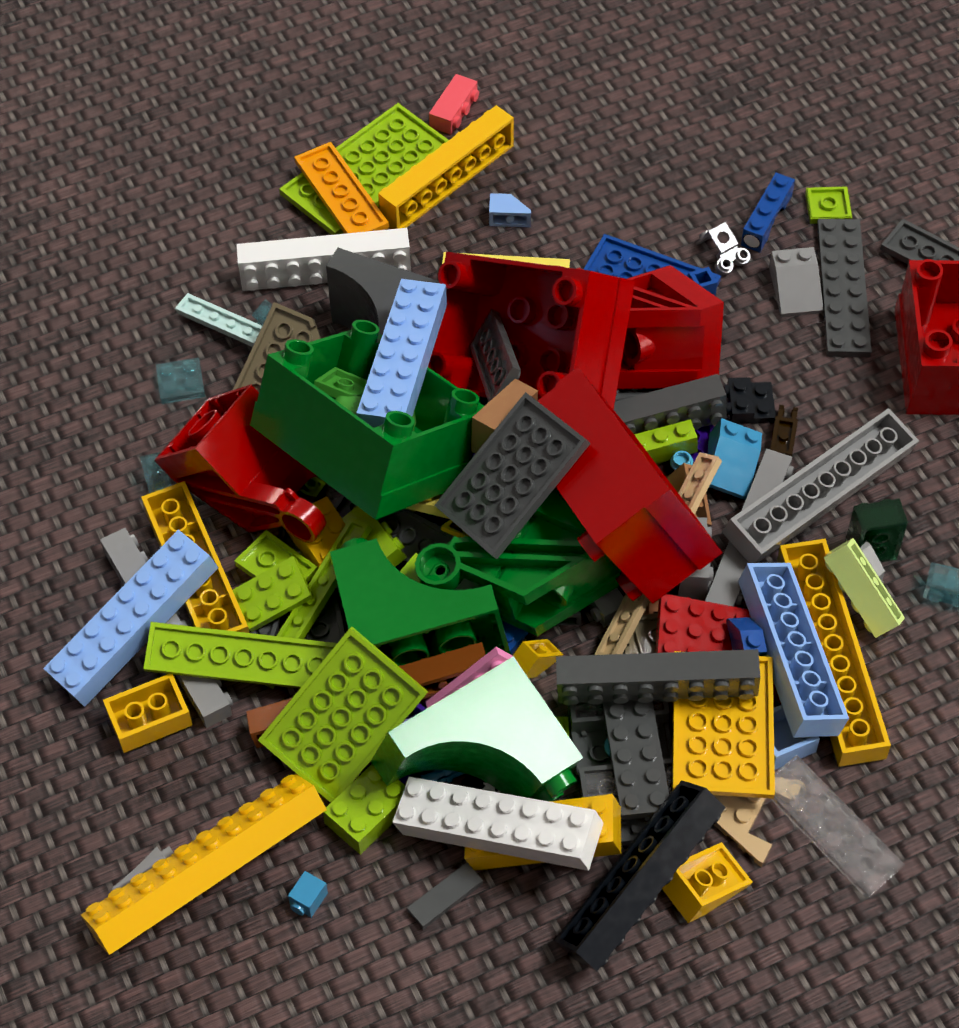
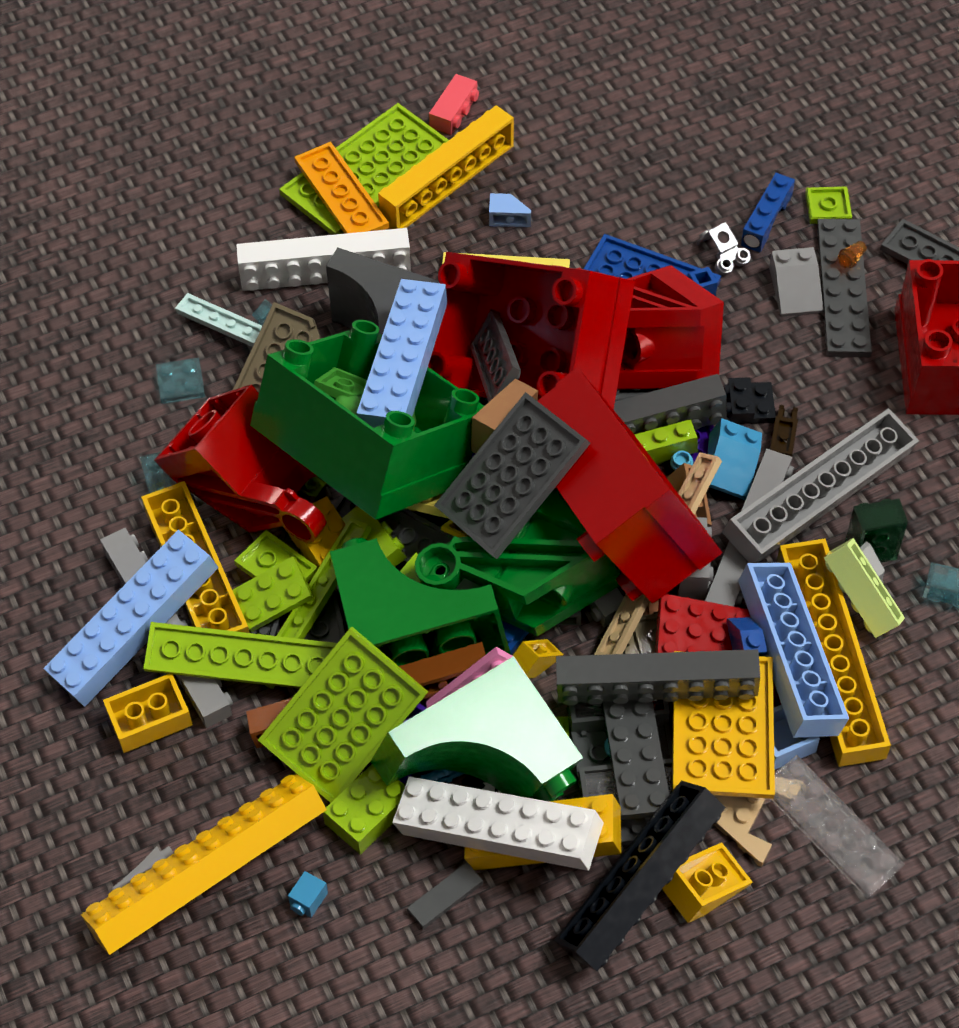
none -> clear orange cone [838,241,867,268]

